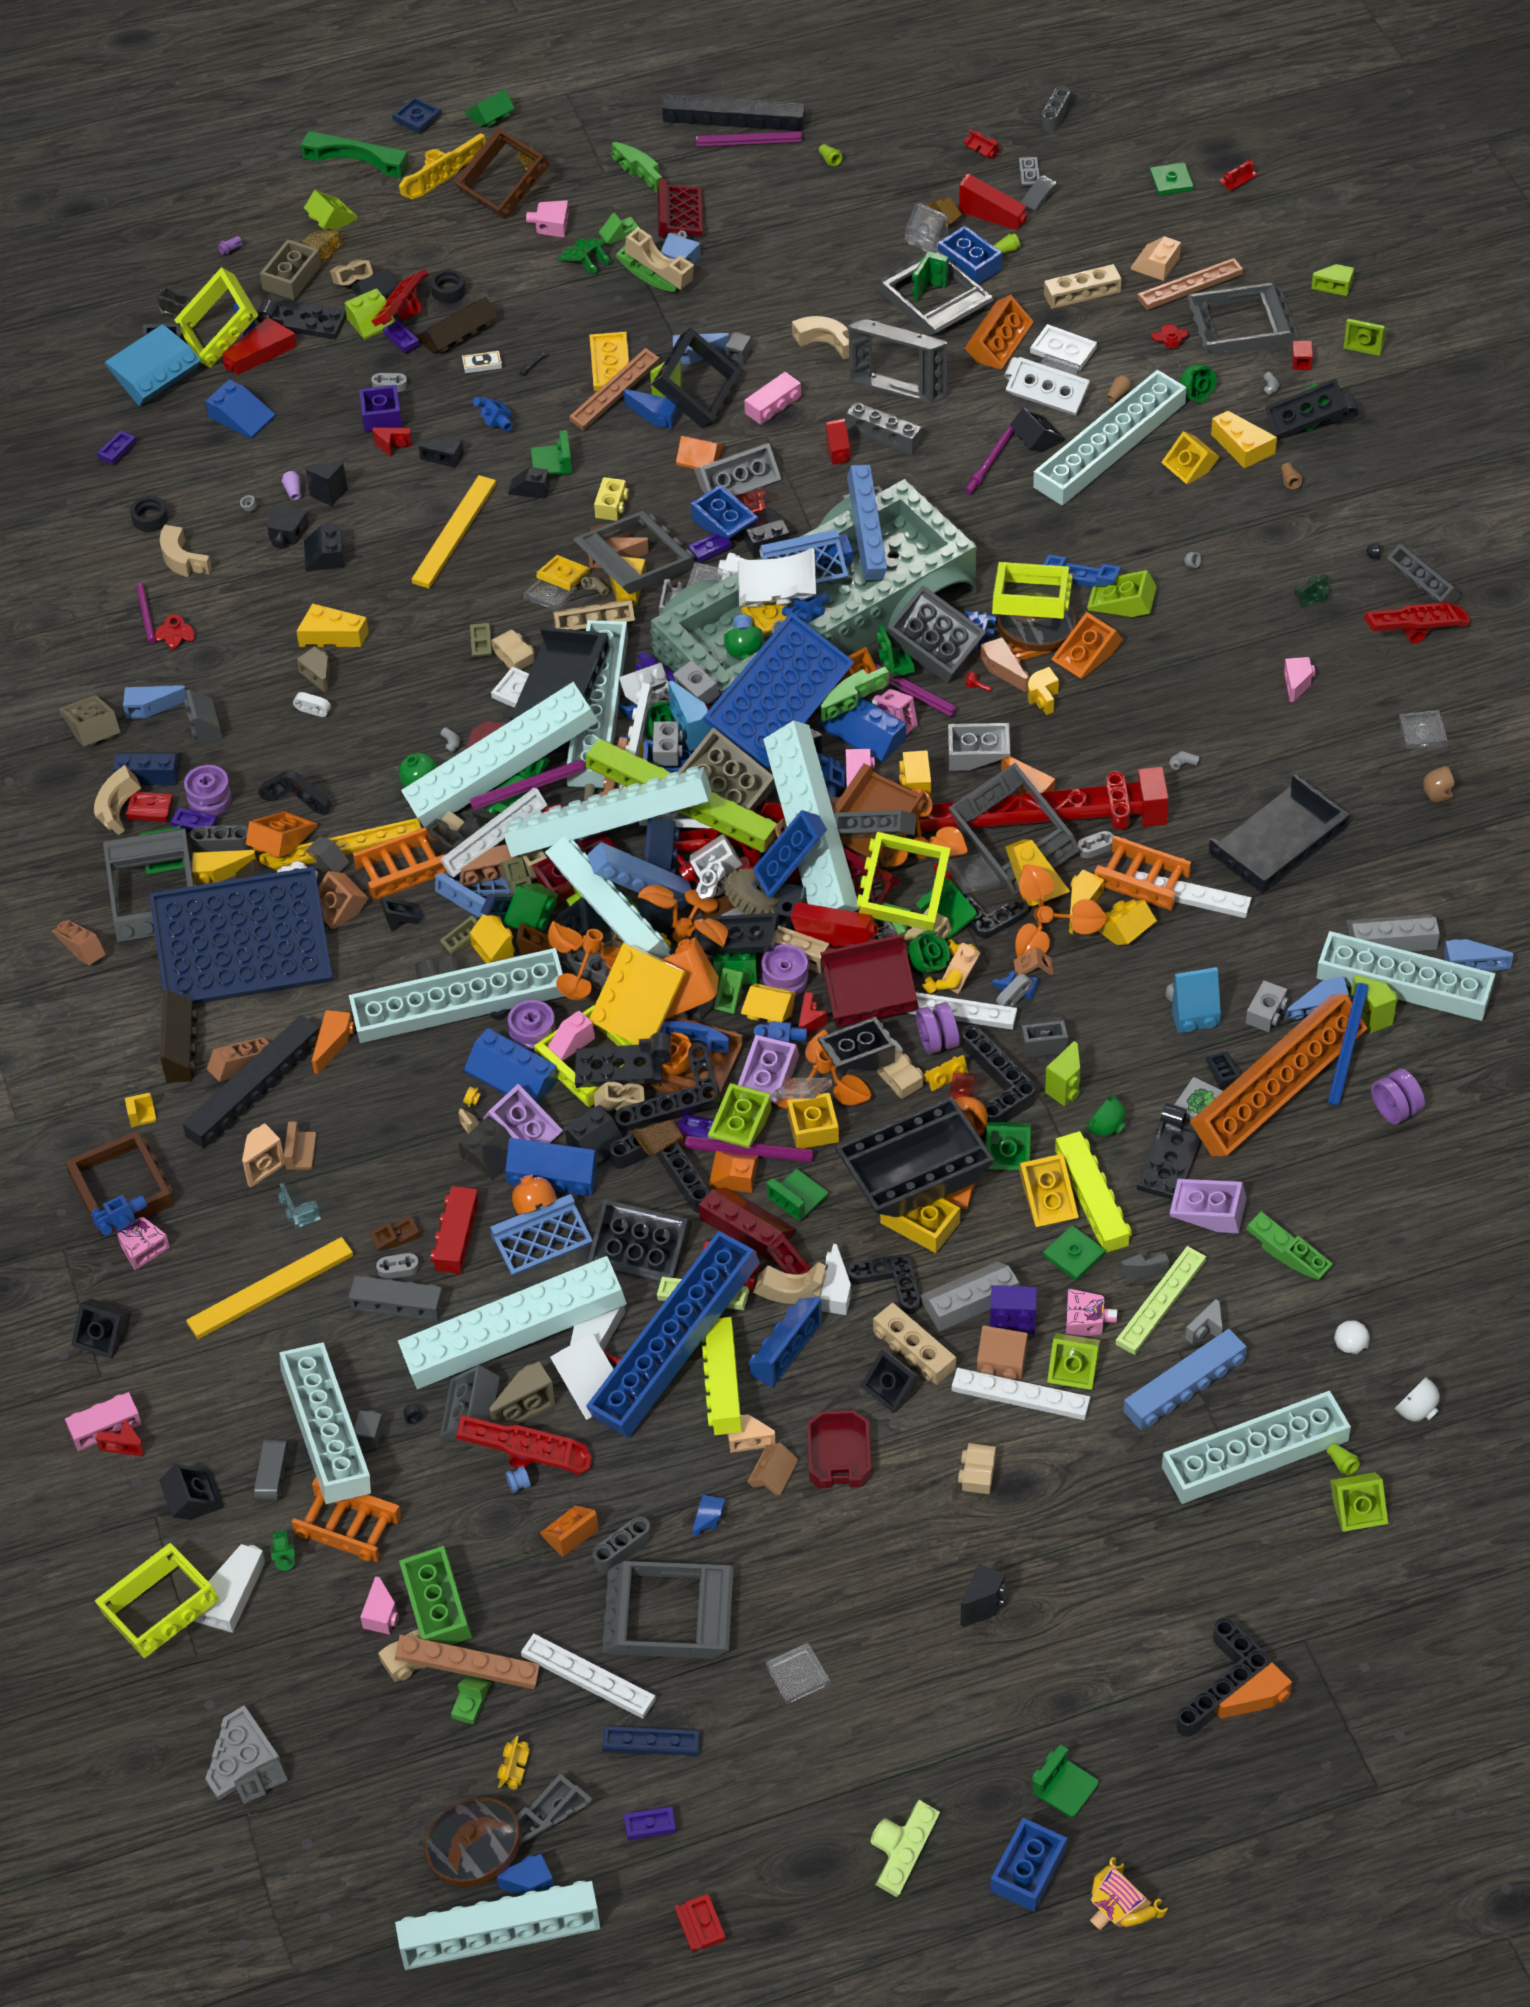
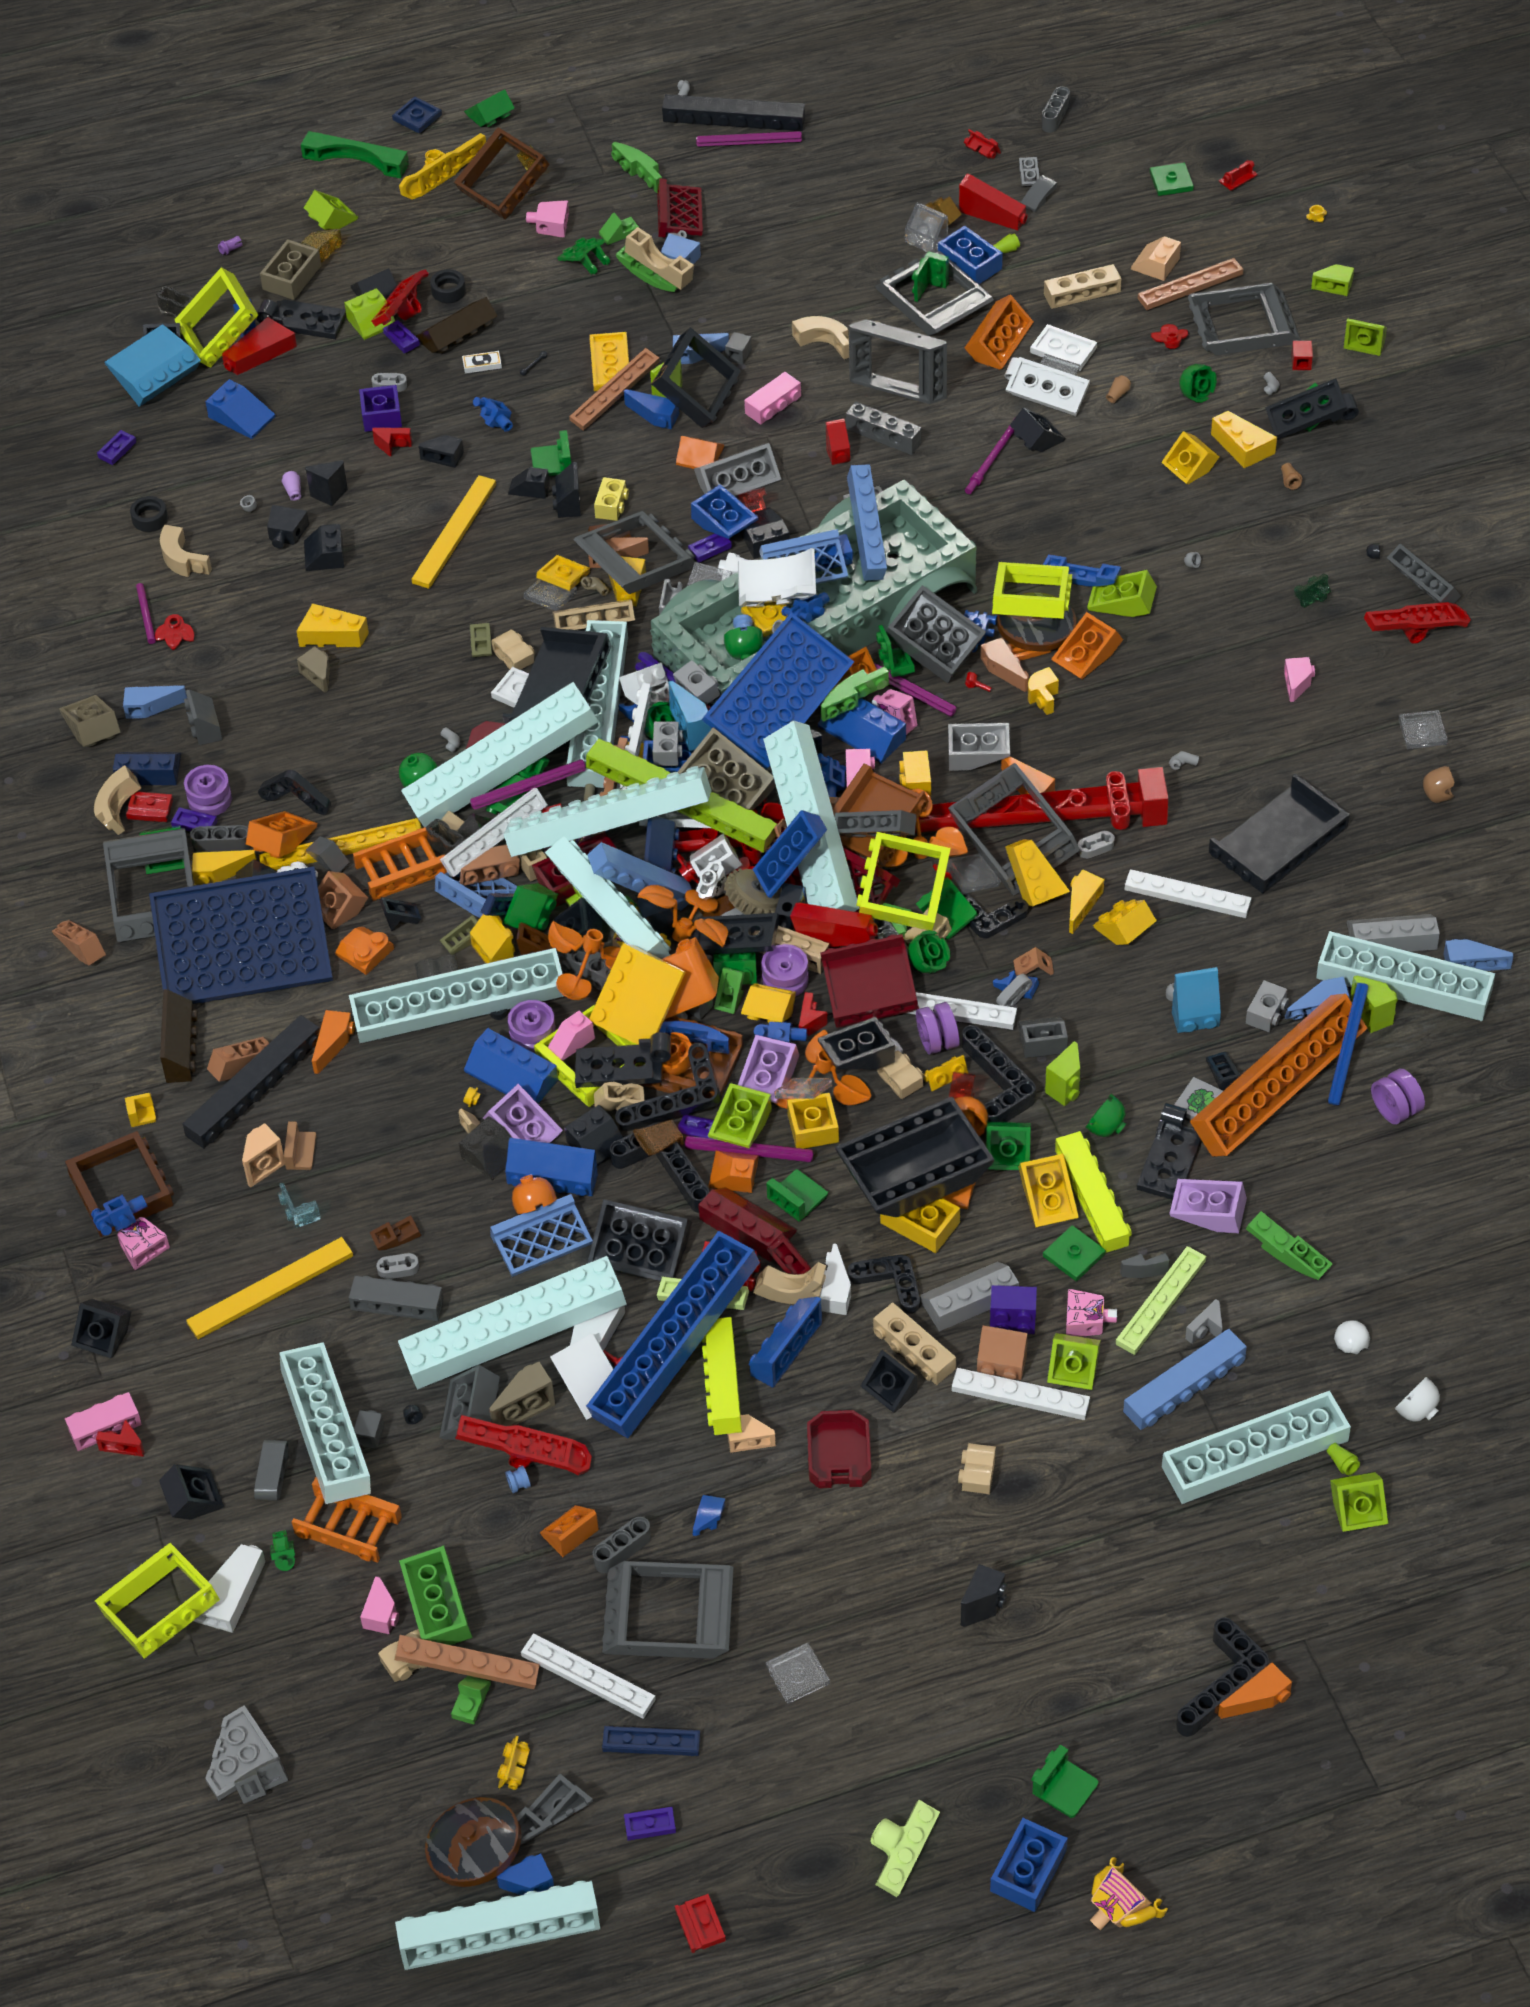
white beam [293,692,331,717] -> none
tan brick [330,260,373,285] -> none
red brick [431,1186,479,1274] -> none
olive slope [500,857,532,894] -> none
medium nougat panel [747,1443,798,1496] -> none
lime cone [819,144,842,166] -> none
torso [922,939,980,994] -> none
orange plant [1015,864,1107,958] -> none
light aqua brick [1033,370,1186,506] -> none
orange fence [1094,836,1191,910] -> none
none -> orange slope [335,927,394,975]
none -> black slope [552,462,581,518]
none -> light grey arm [677,80,690,96]
none -> yellow plate [1306,205,1327,222]

